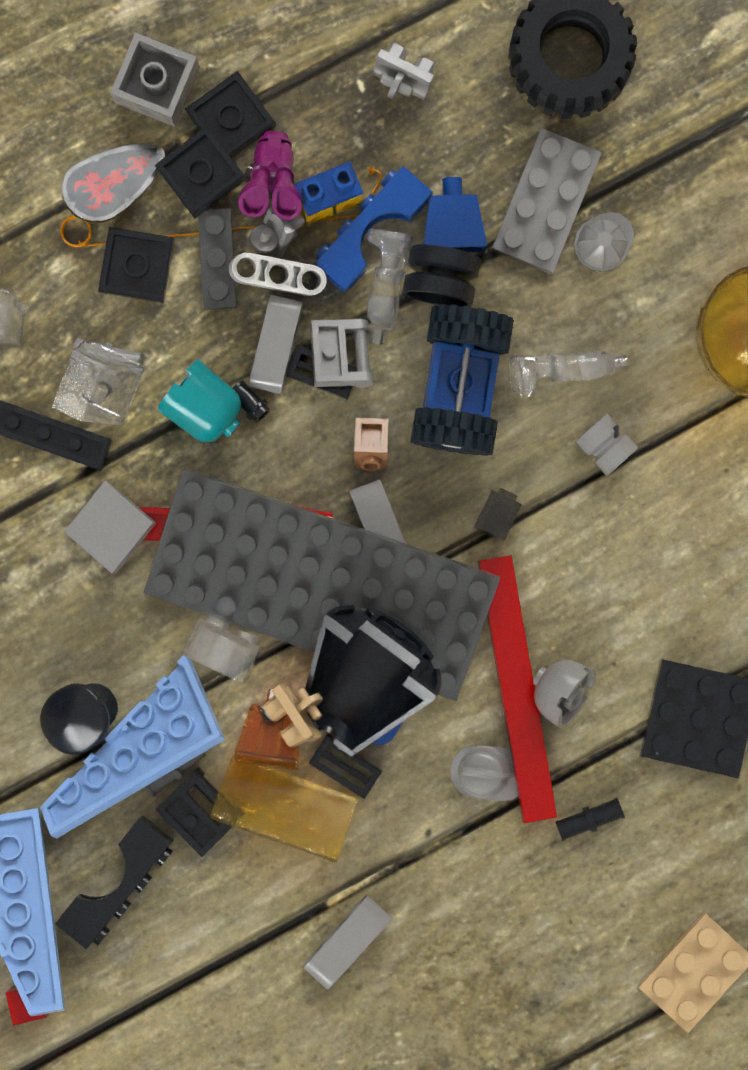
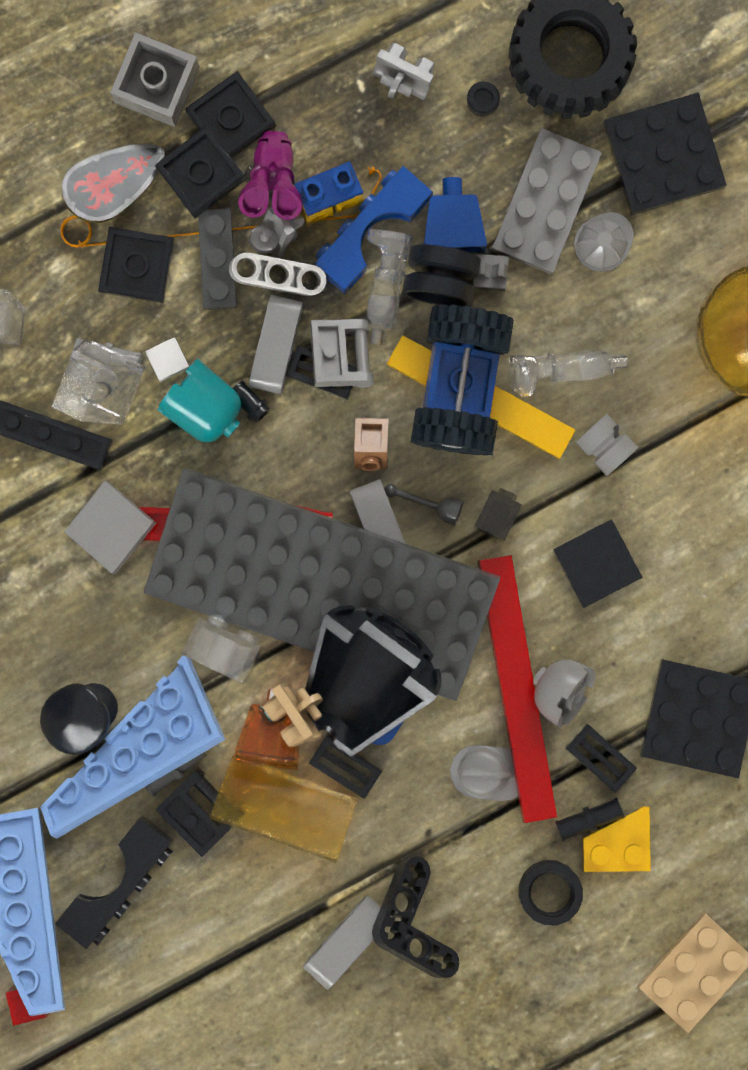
none -> white tile [145,337,189,382]
none -> black beam [372,856,460,978]
none -> dark grey hinge [384,484,463,526]
none -> yellow tile [387,335,575,459]
none -> black tile [467,81,500,117]
none -> light grey tile [473,254,509,291]
none -> black tyre [518,860,583,926]
none -> black tile [553,519,643,608]
none -> black tile [565,723,637,793]
none -> yellow wing [582,806,651,872]
none -> black plate [603,92,727,216]

